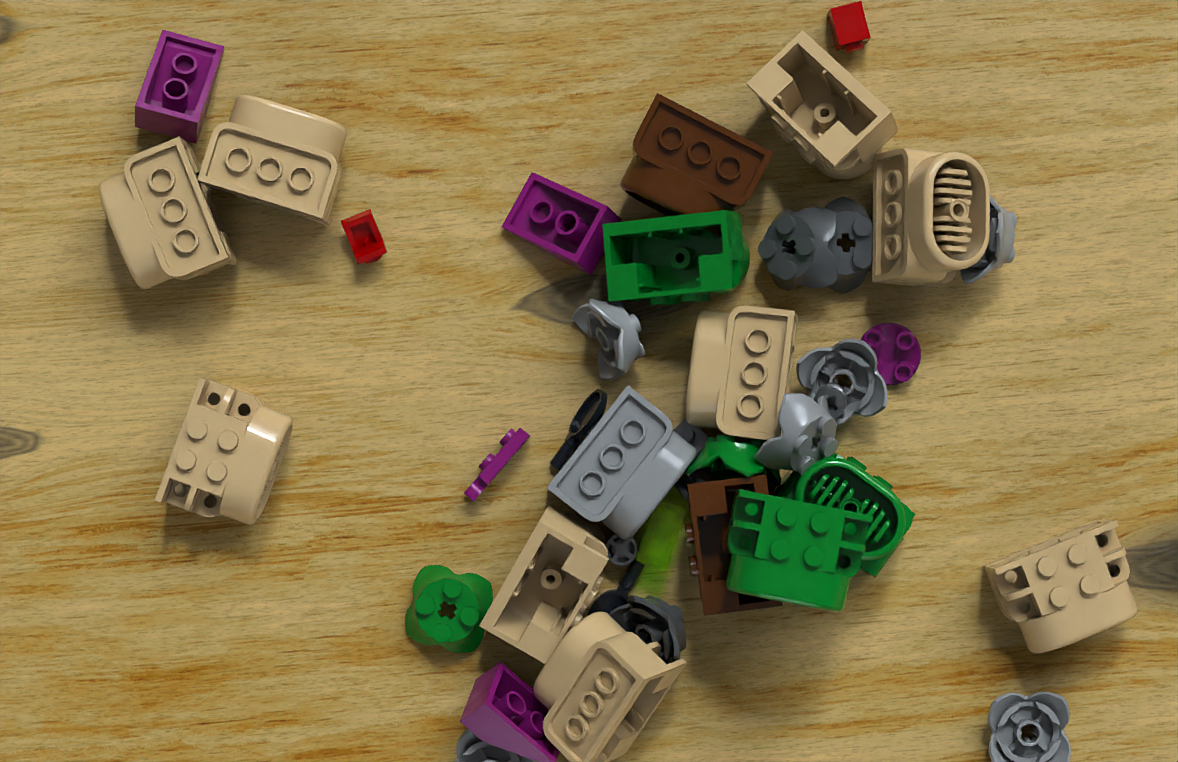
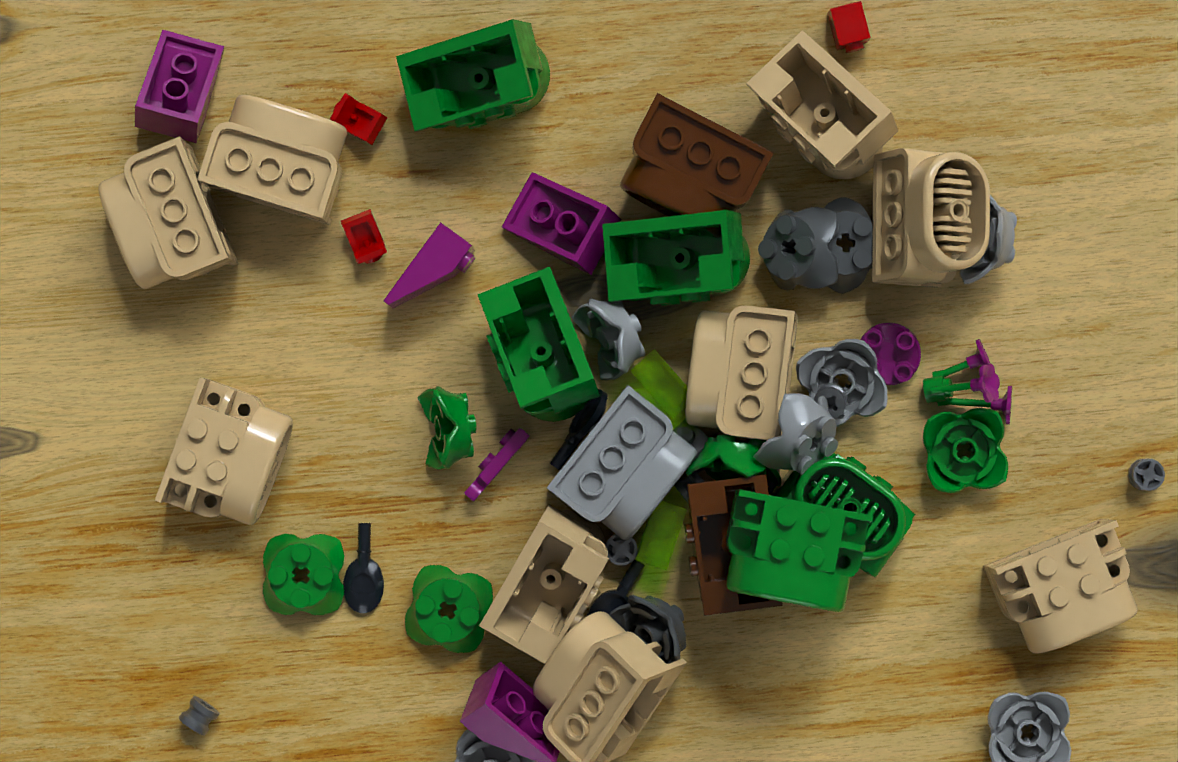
none -> flat silver wheel [179,696,220,736]
none -> green brick [263,534,345,615]
none -> red bracket [330,93,387,145]
none -> black piece [343,523,384,613]
none -> magenta slope [383,222,475,308]
none -> green brick [396,19,550,132]
none -> green brick [418,386,477,470]
none -> green brick [477,267,600,422]
none -> clear neon green brick [630,349,687,419]
none -> plant [923,339,1012,425]
none -> green brick [923,408,1008,493]
none -> flat silver wheel [1128,459,1165,491]

